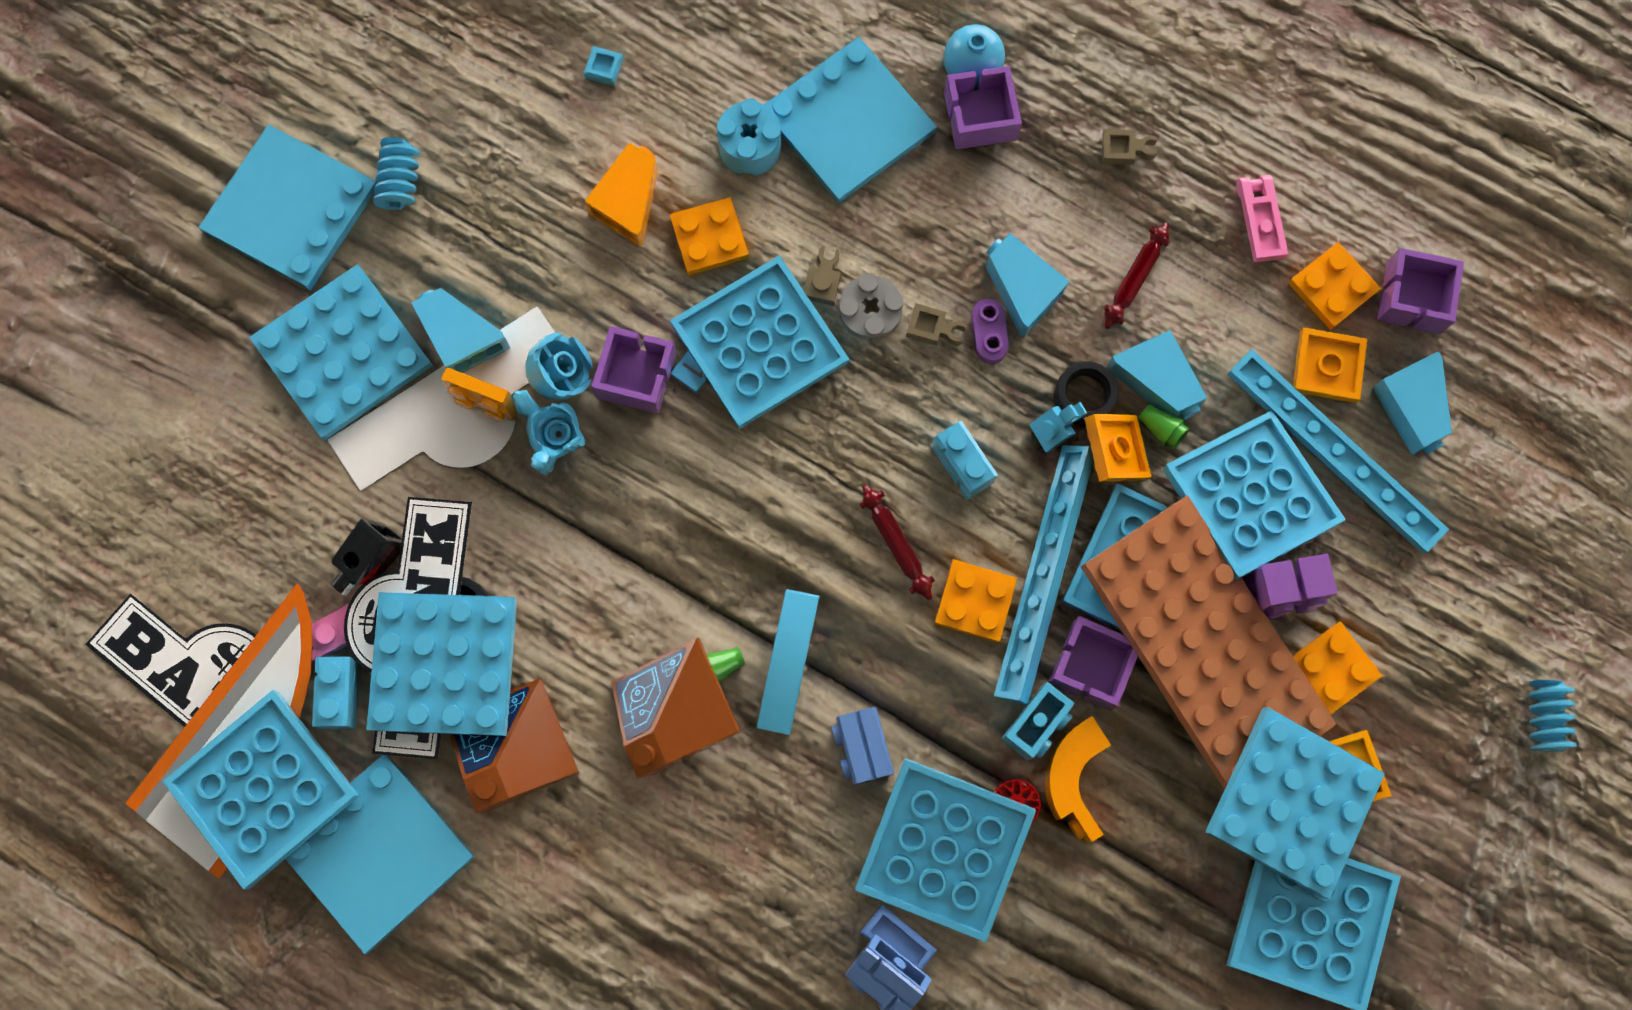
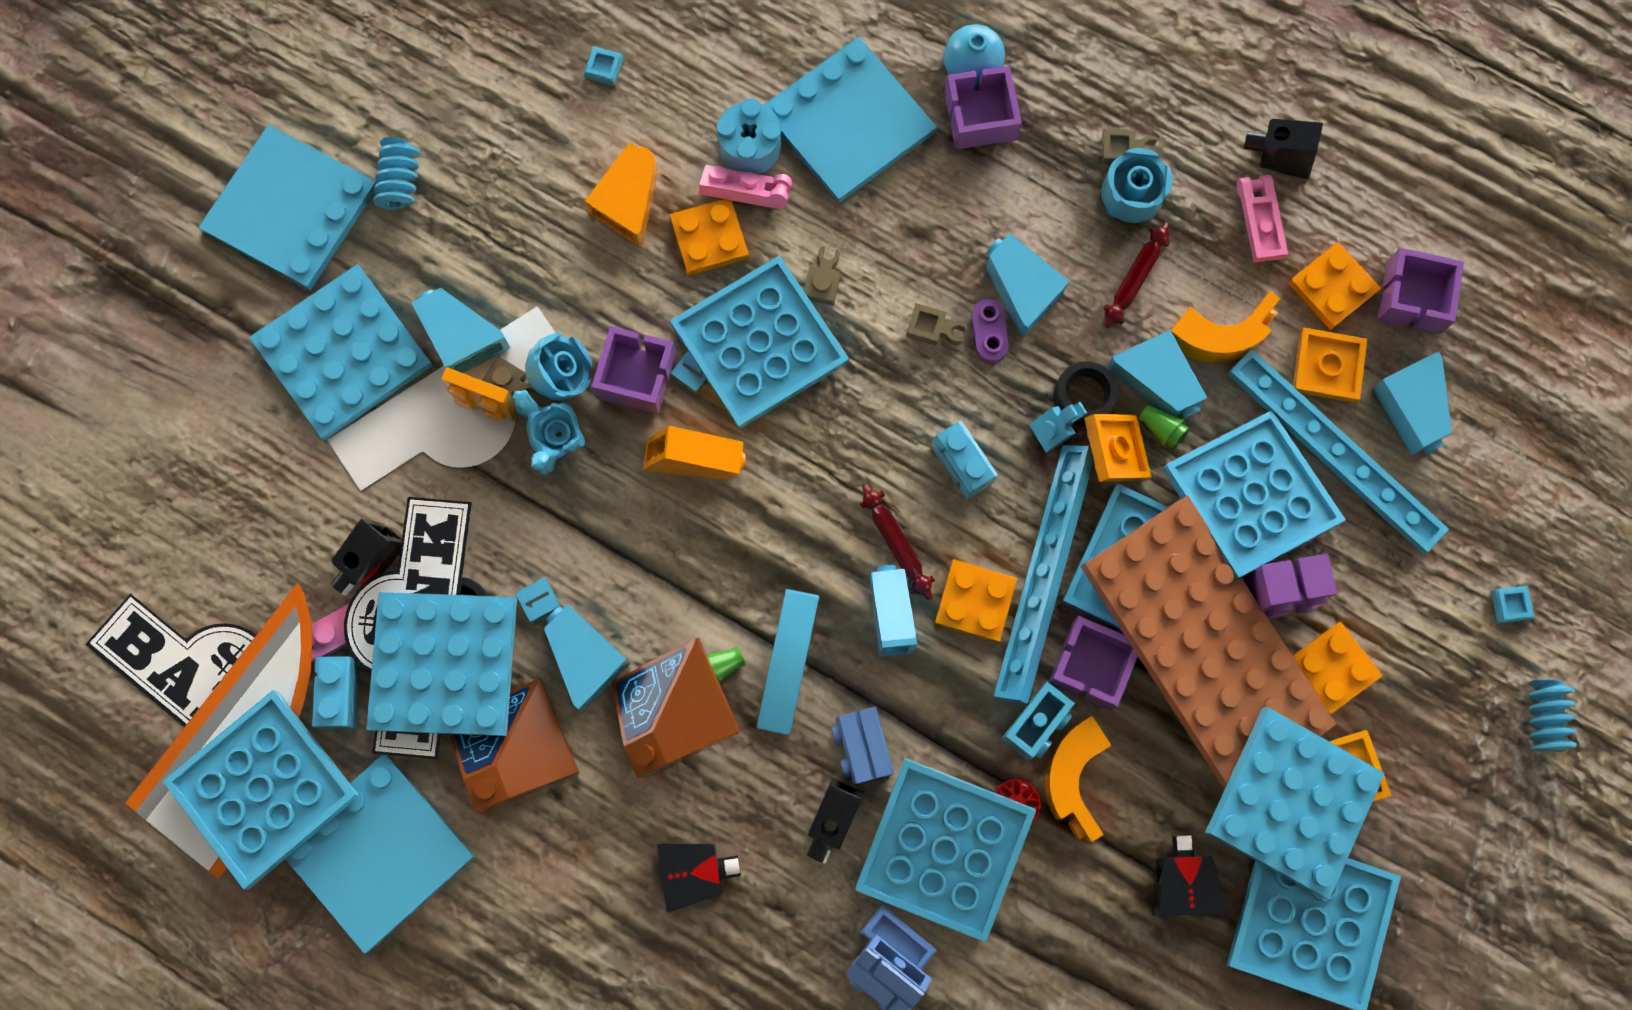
light grey plate [839,273,903,340] -> none
none -> dark tan plate [482,356,541,396]
none -> medium azure tile [515,577,562,624]
none -> medium azure slope [544,604,630,713]
none -> light orange slope [643,426,745,480]
none -> black torso [657,843,741,912]
none -> bright pink plate [699,165,792,209]
none -> black torso [807,778,864,863]
none -> slope [870,565,917,657]
none -> medium azure brick [1101,148,1172,223]
none -> black torso [1152,836,1226,916]
none -> light orange arch [1171,291,1281,363]
none -> black torso [1244,119,1323,179]
none -> medium azure tile [1491,586,1535,624]

